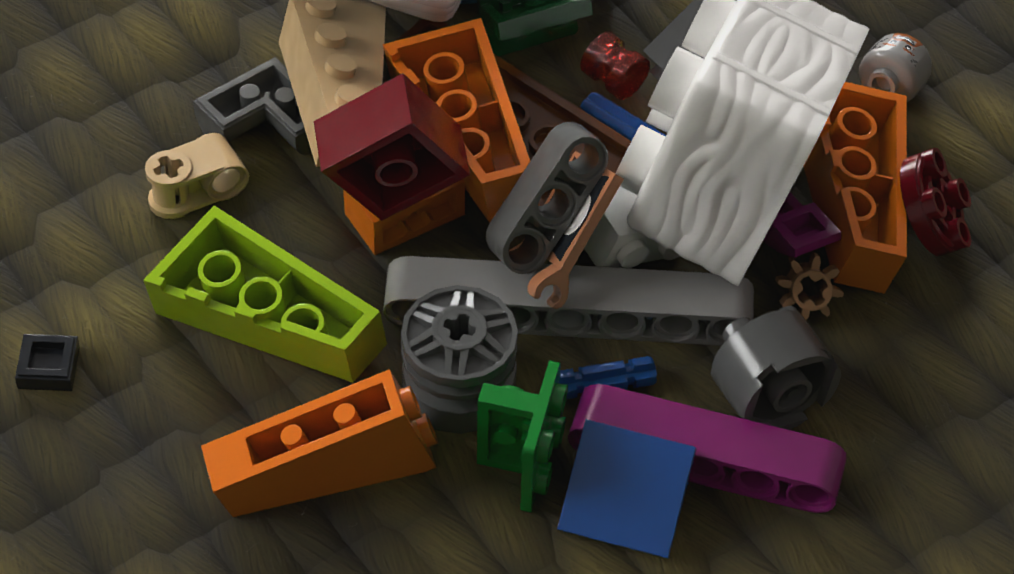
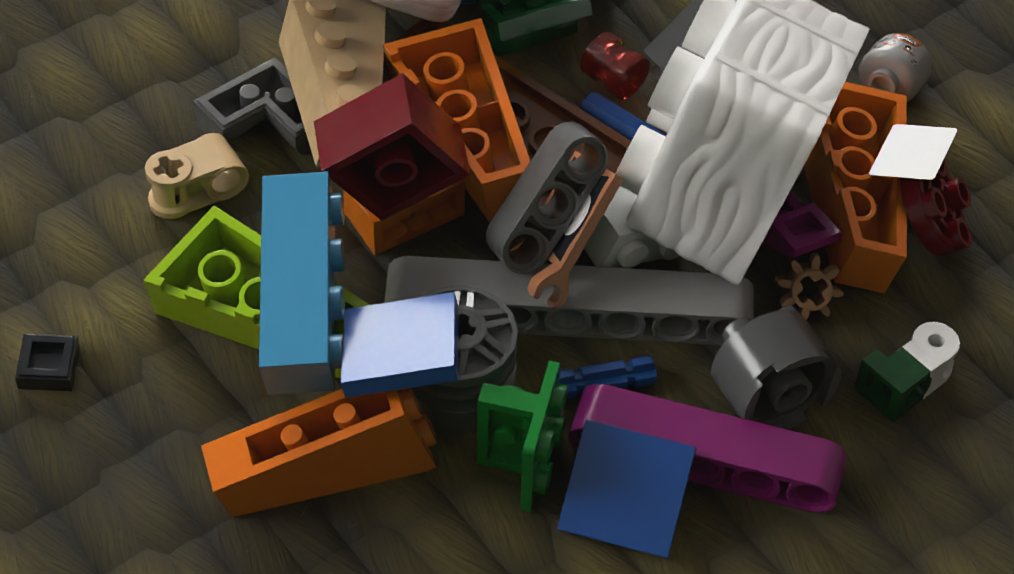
none -> dark azure brick [259,171,345,395]
none -> tile [340,292,459,398]
none -> dark green leg [854,322,960,422]
none -> white sticker [869,124,957,180]

